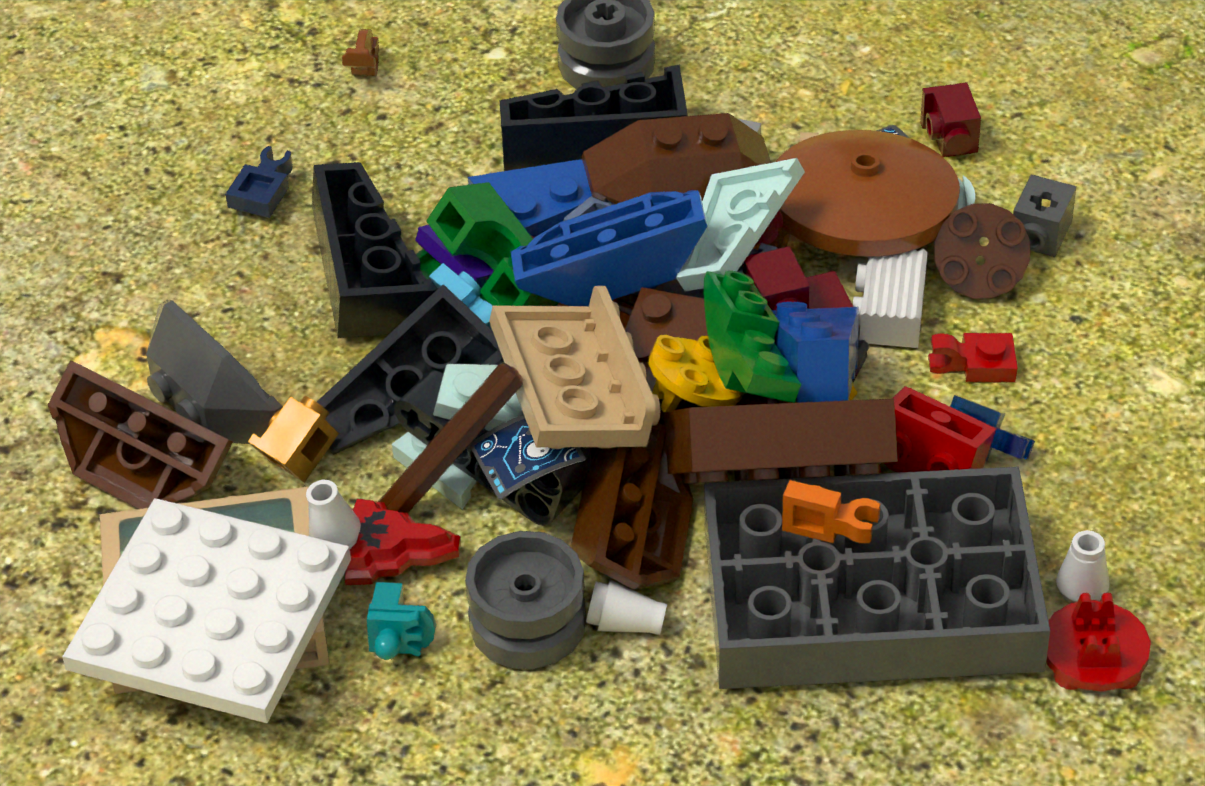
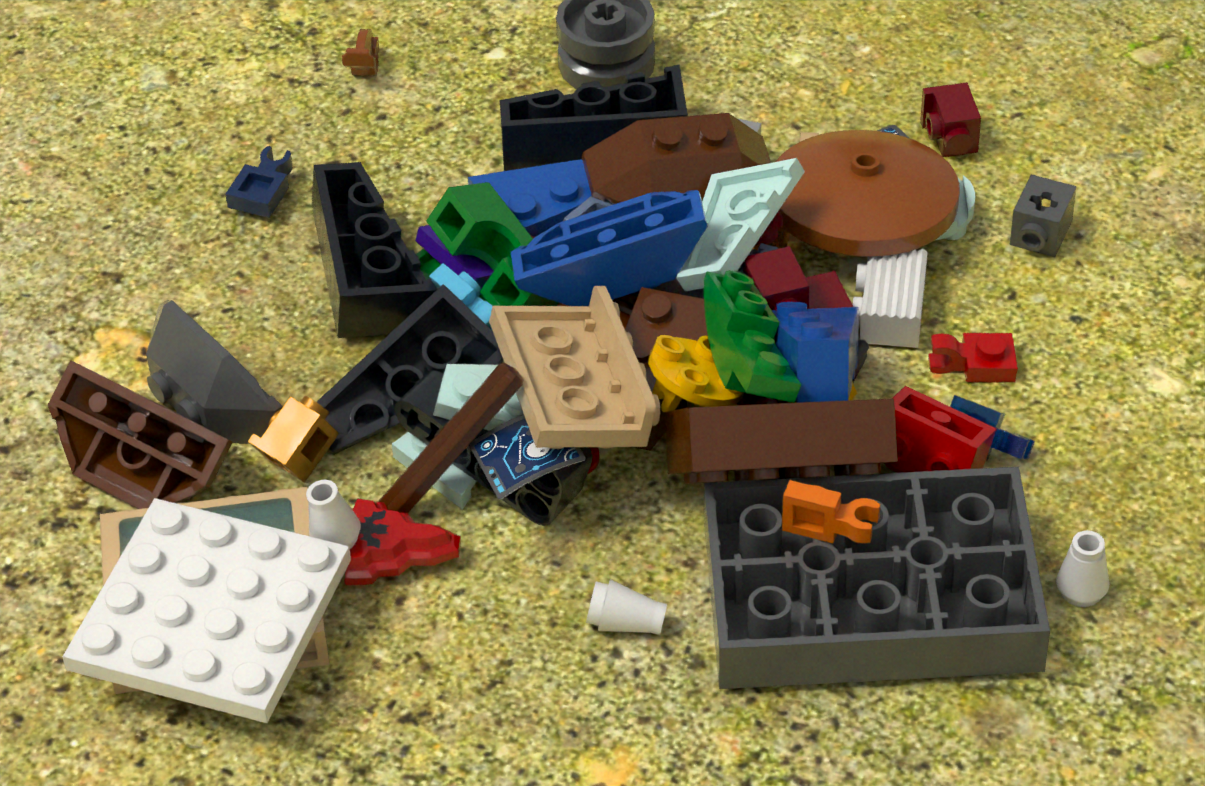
teal piece [367,582,436,660] -> none
dark grey wheel [465,531,586,669] -> none
reddish brown wedge [570,422,693,589] -> none
reddish brown plate [934,203,1030,299] -> none
red plate [1046,592,1151,692] -> none

